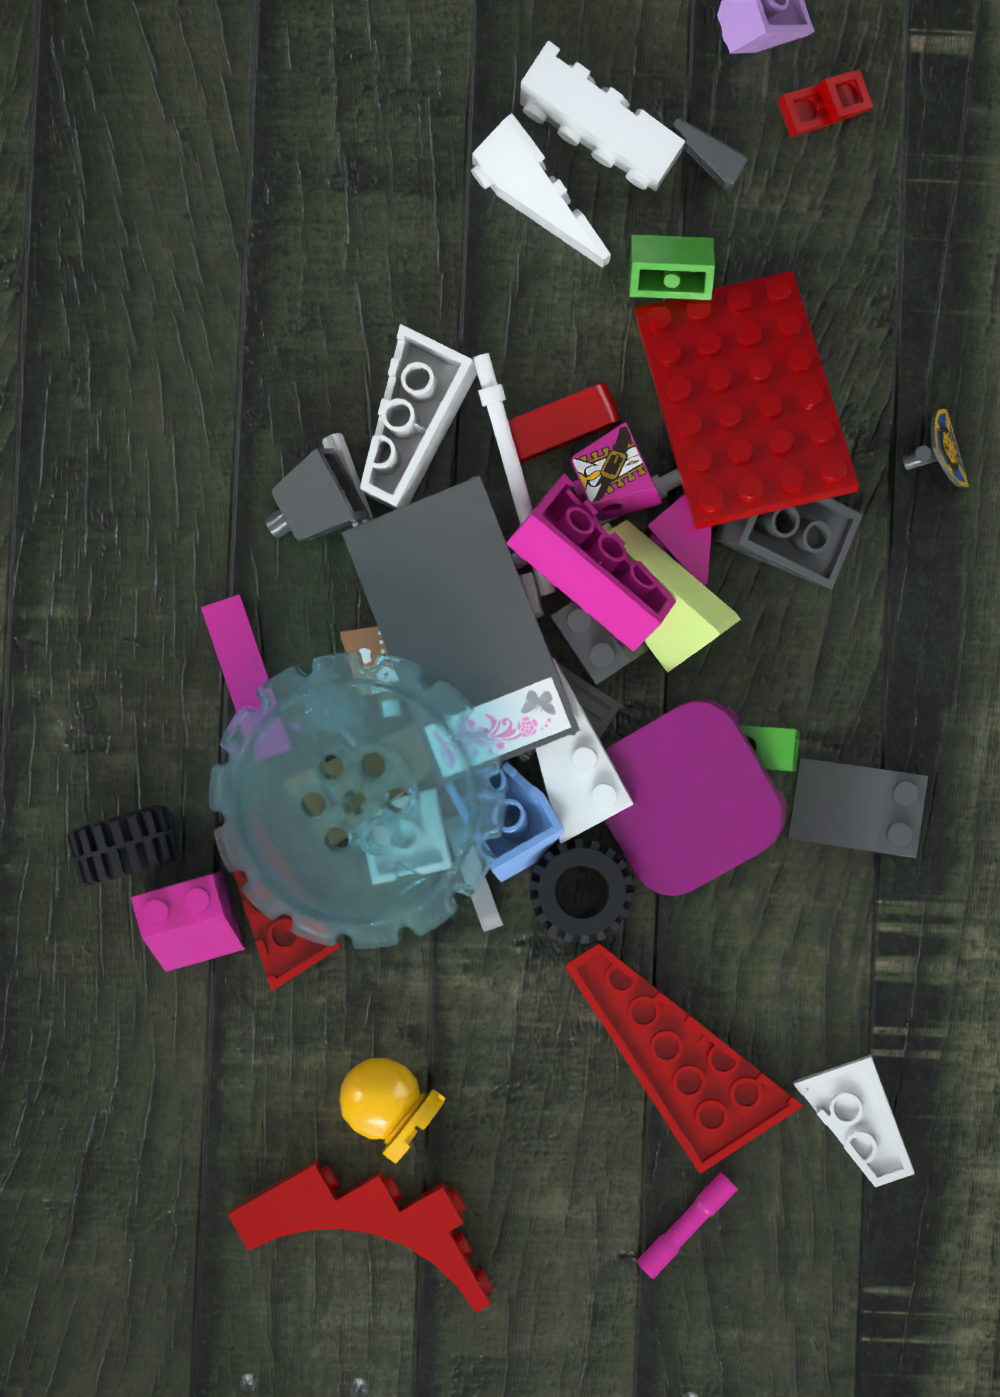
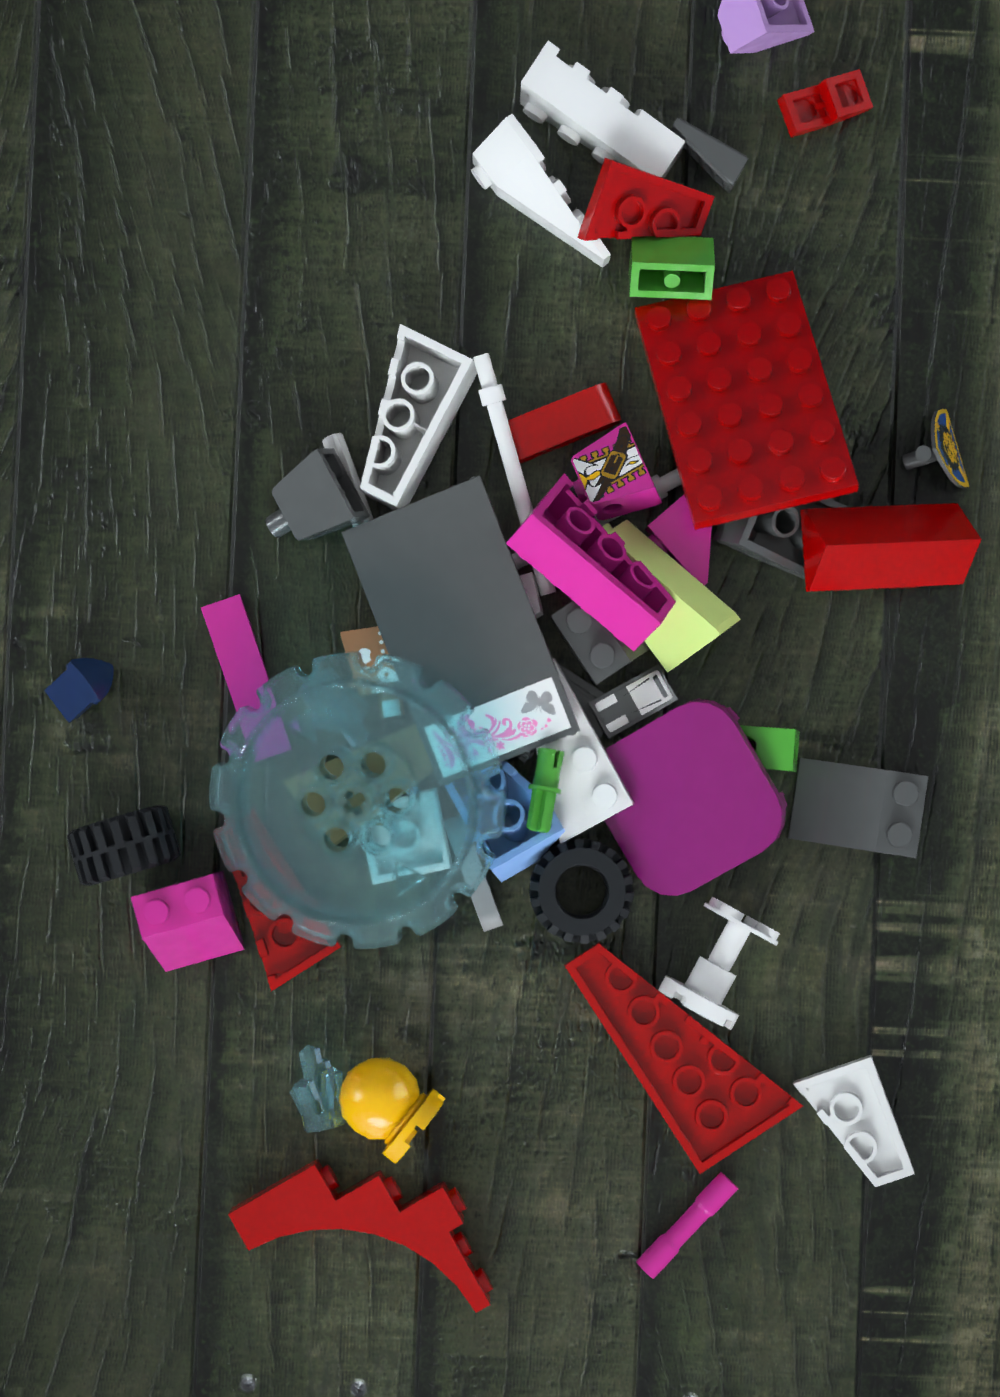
none -> dark blue tile [44,658,114,723]
none -> clear light blue rock [289,1045,346,1133]
none -> bright green axle [526,748,565,833]
none -> red wing [577,158,715,241]
none -> slope [587,665,678,739]
none -> white piece [658,897,780,1030]
none -> red slope [800,503,981,592]

